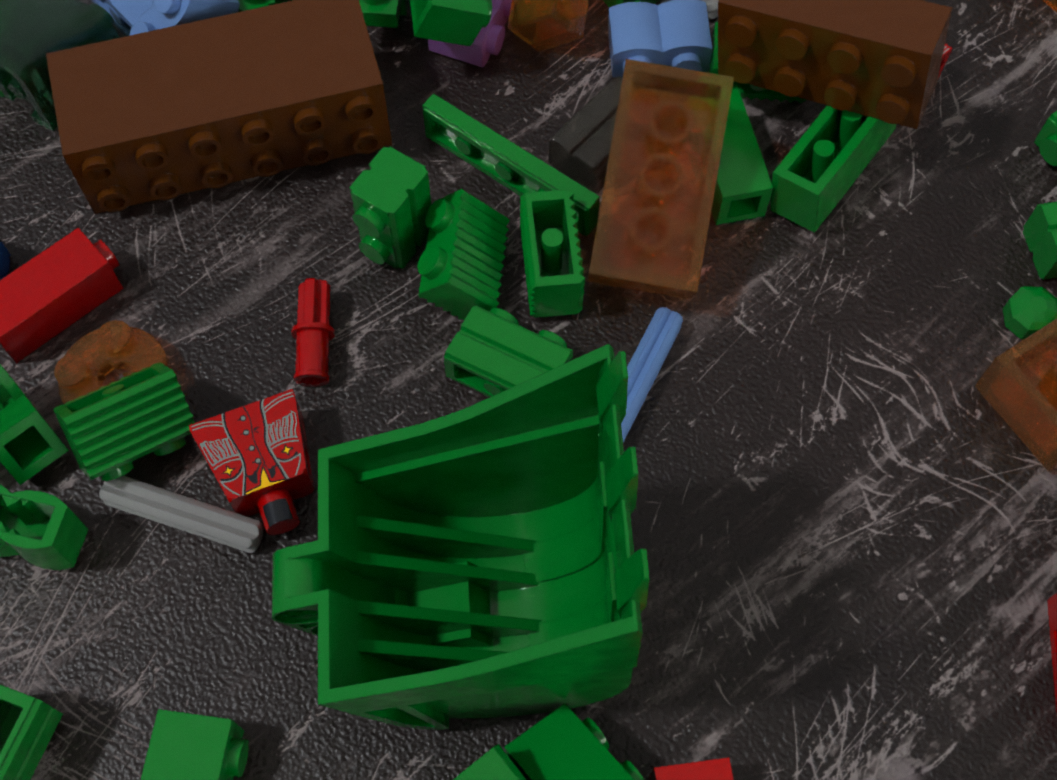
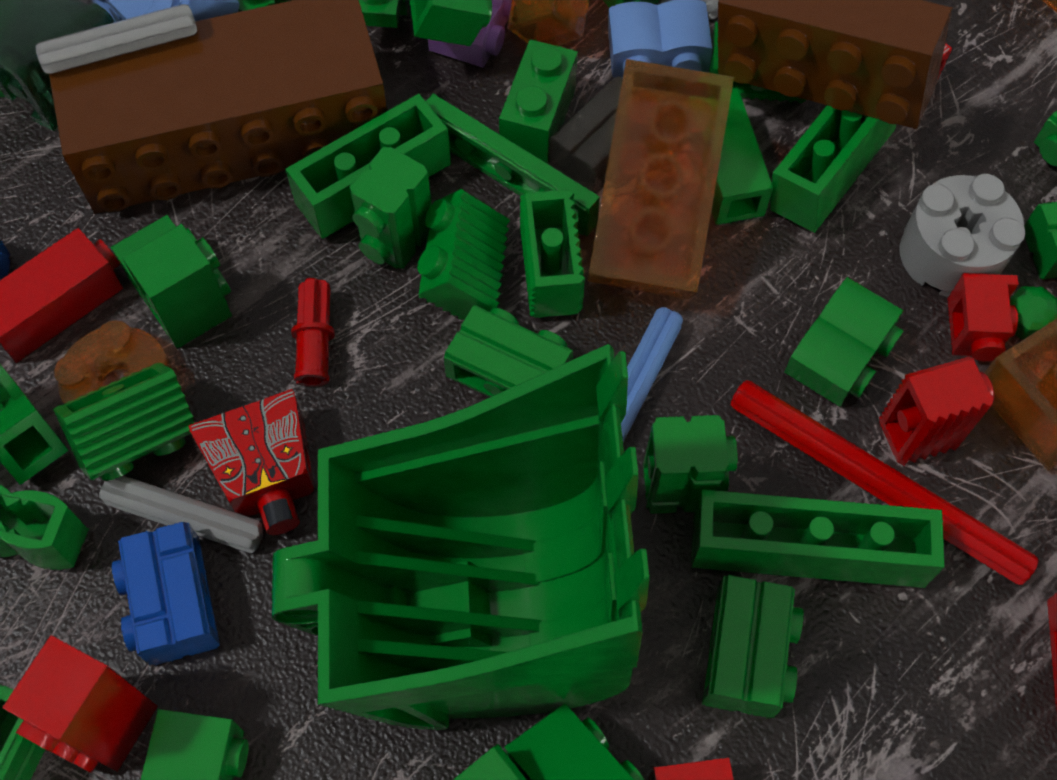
none -> red brick [2,635,158,773]
none -> light grey axle [36,4,197,74]
none -> green brick [111,215,232,349]
none -> blue brick [112,522,220,666]
none -> green brick [285,93,451,239]
none -> green brick [499,39,578,164]
none -> green brick [642,415,738,514]
none -> green brick [691,489,945,588]
none -> green brick [702,575,804,718]
none -> red axle [731,380,1039,585]
none -> green brick [784,277,904,407]
none -> red brick [879,357,994,466]
none -> light grey brick [899,174,1025,297]
none -> red brick [947,273,1019,361]

